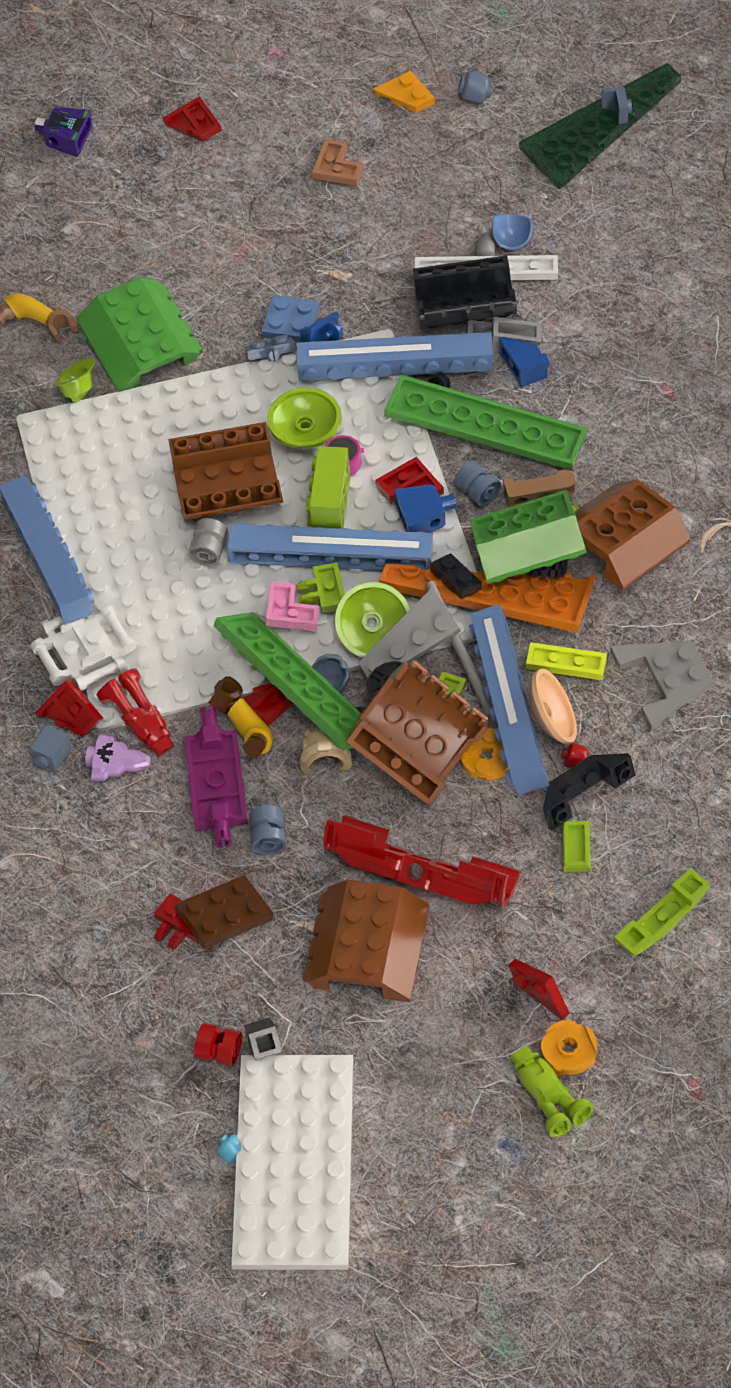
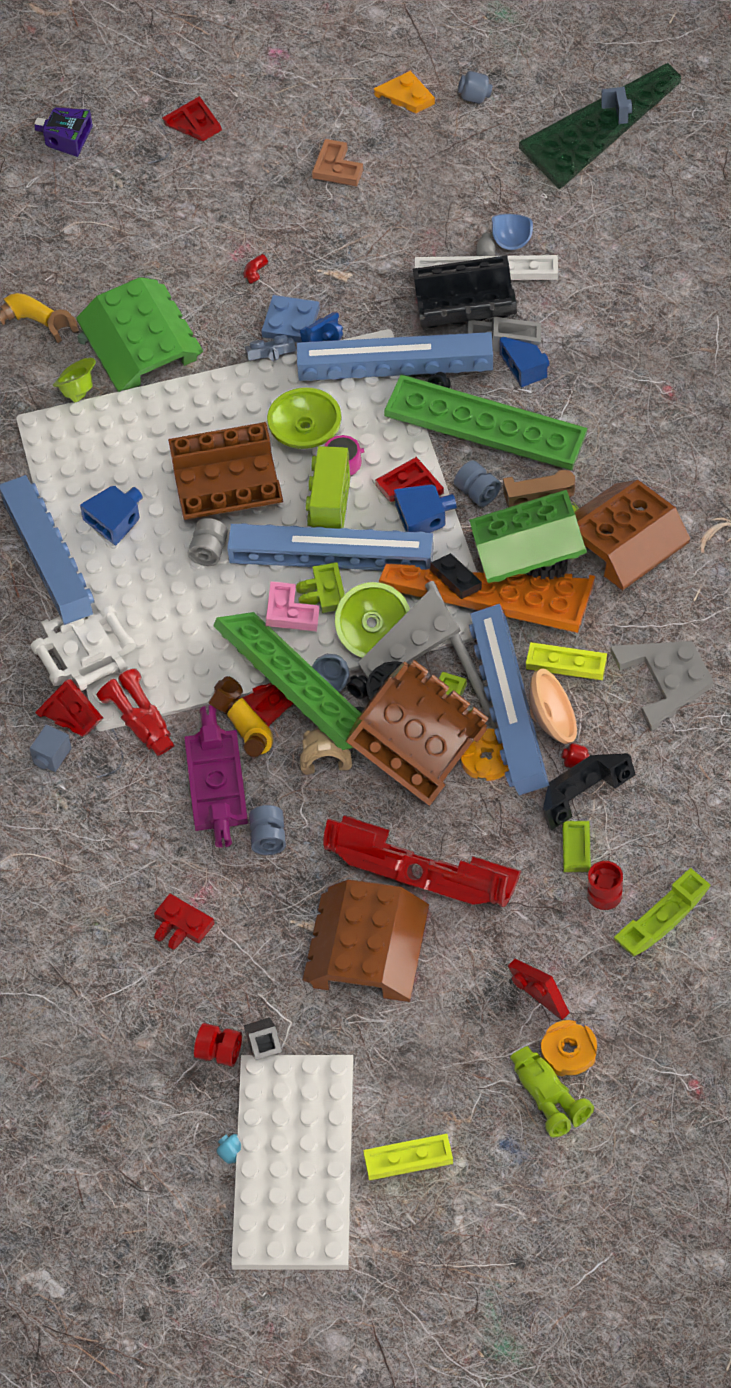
lavender rock [85,734,151,781] -> none
reddish brown plate [175,875,274,949] -> none
none -> blue torso [80,486,143,546]
none -> red arm [243,254,268,284]
none -> black plate [347,675,368,699]
none -> neon yellow plate [363,1134,453,1181]
none -> red wheel [587,861,623,910]

